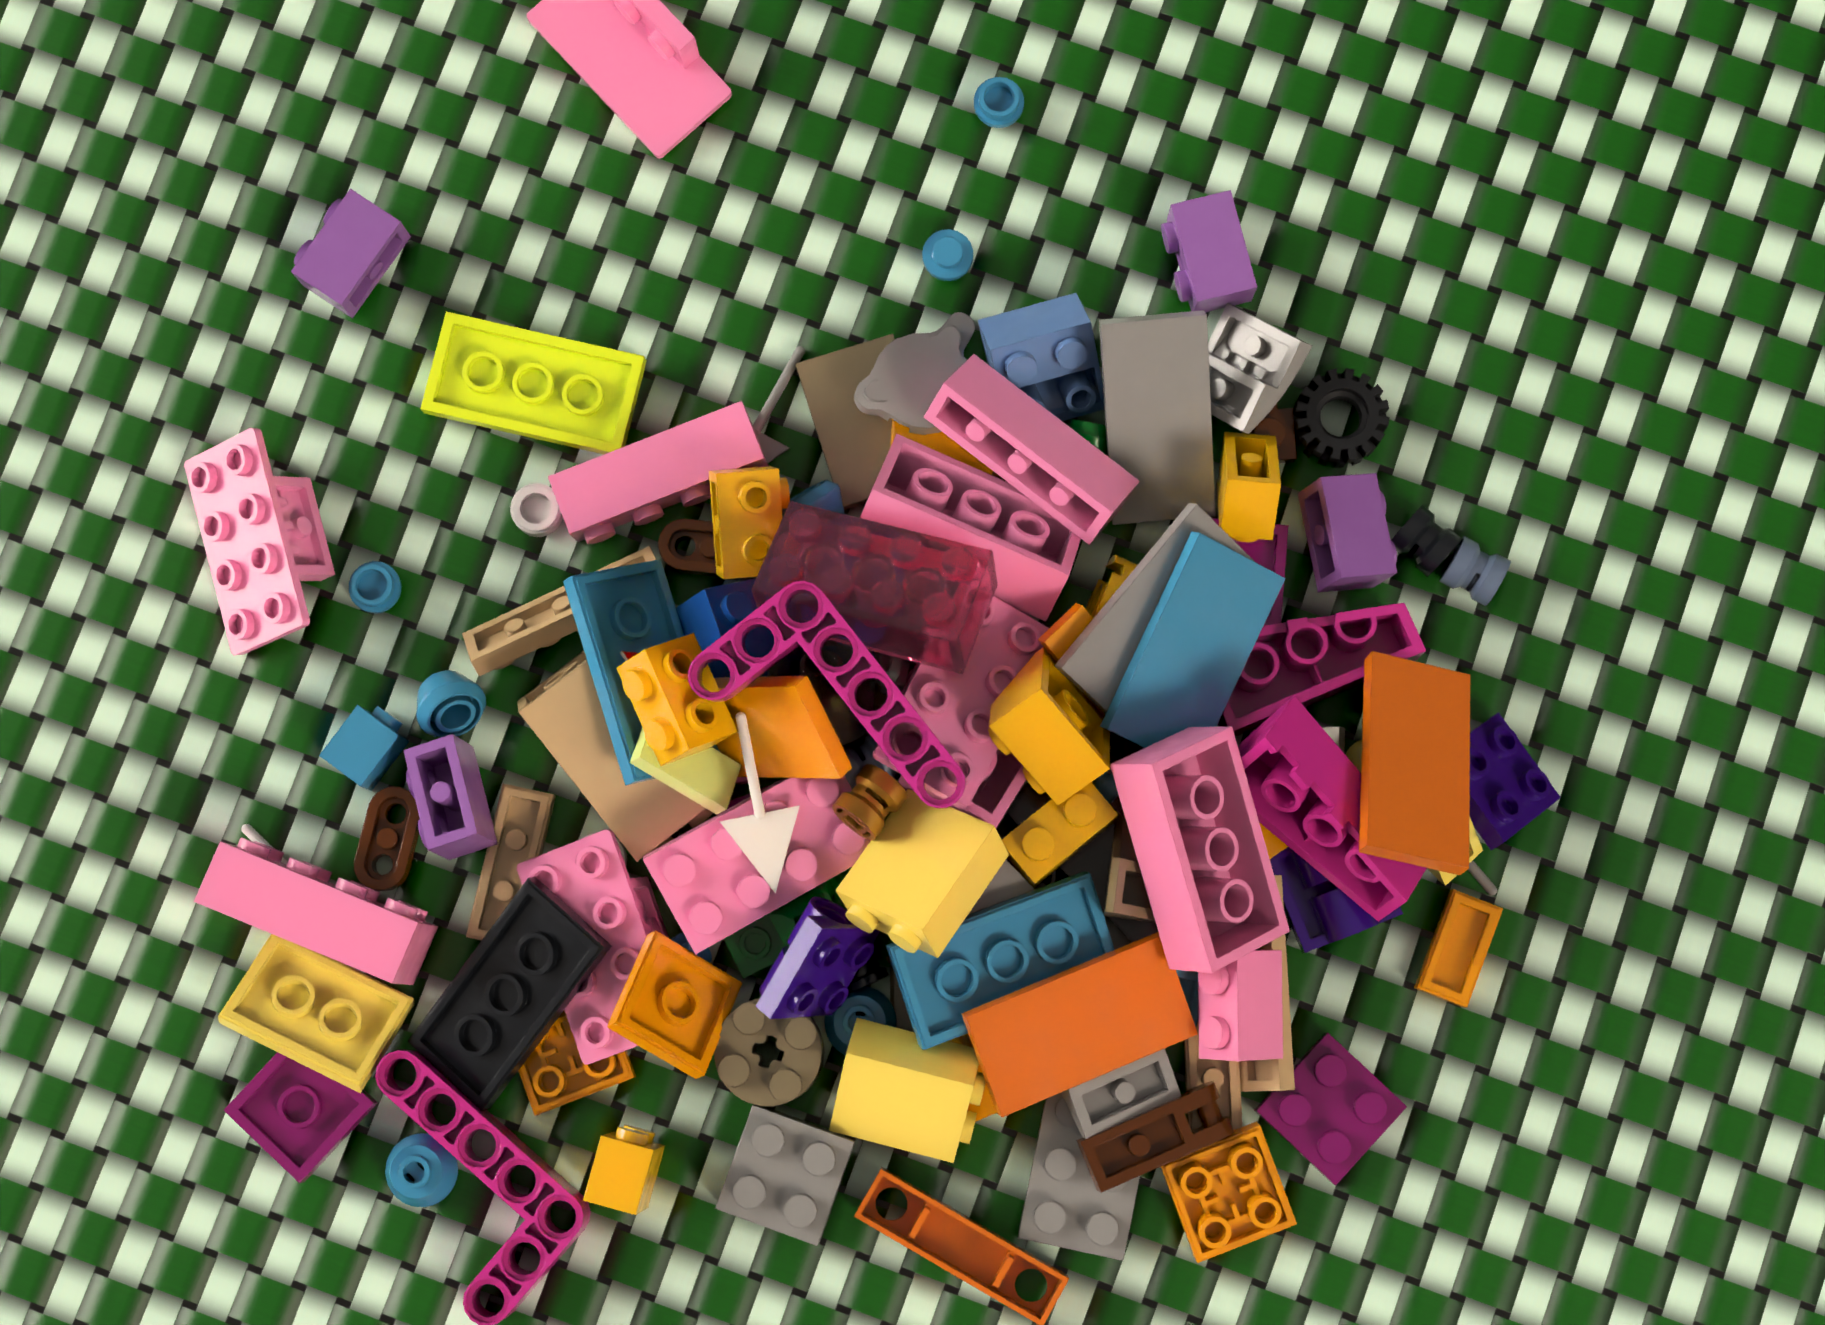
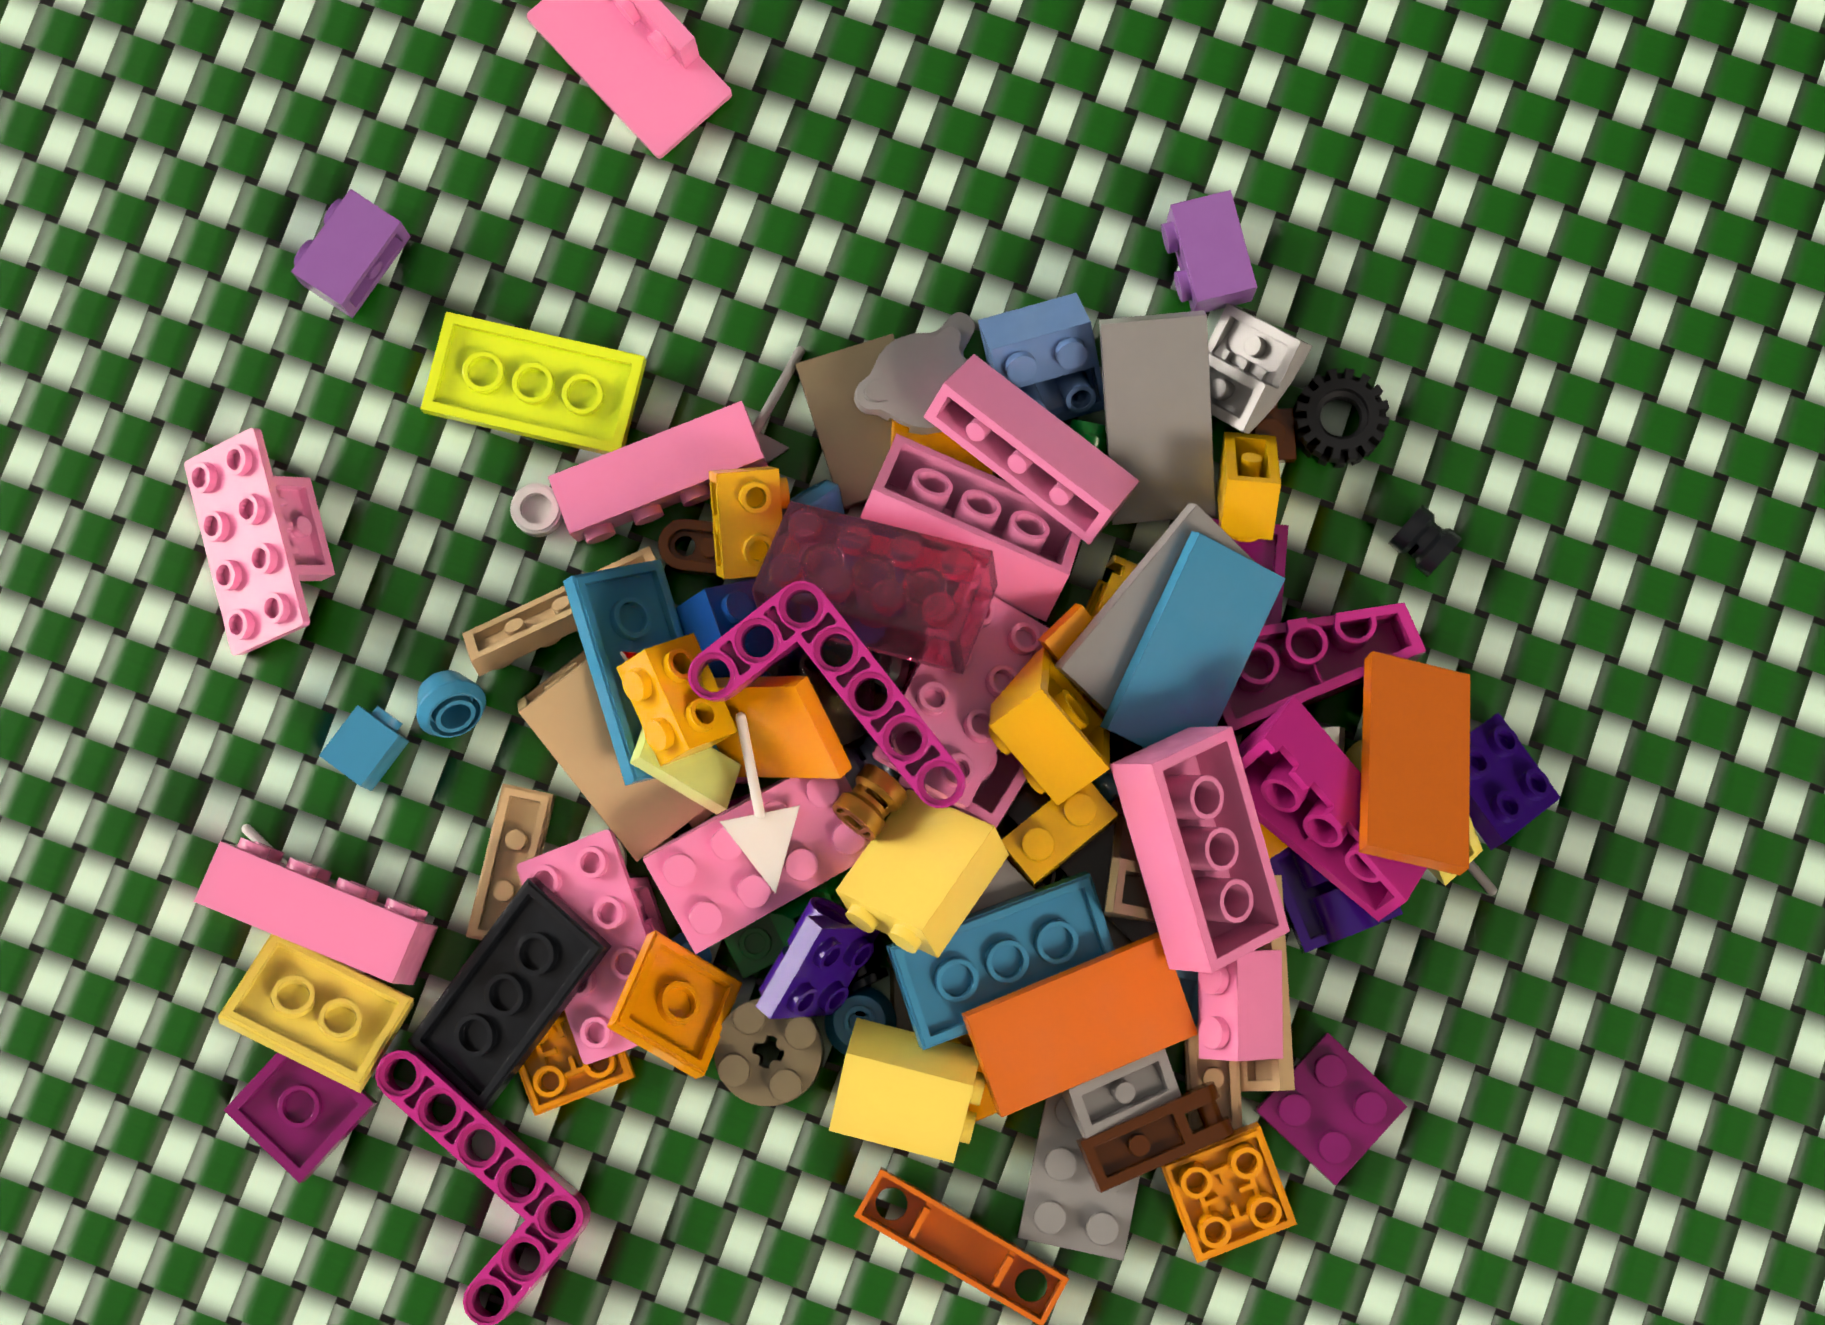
dark azure plate [348,561,402,613] -> none
reddish brown plate [354,786,420,891] -> none
dark azure cone [385,1133,458,1207] -> none
medium lavender brick [403,734,498,860] -> none
yellow brick [583,1125,665,1215] -> none
light grey brick [715,1105,856,1246] -> none
dark azure plate [922,229,973,281] -> none
dark azure plate [974,77,1024,128] -> none
medium lavender brick [1298,473,1397,593] -> none
light orange tile [1414,889,1503,1008] -> none
sand blue wheel [1439,536,1511,606] -> none

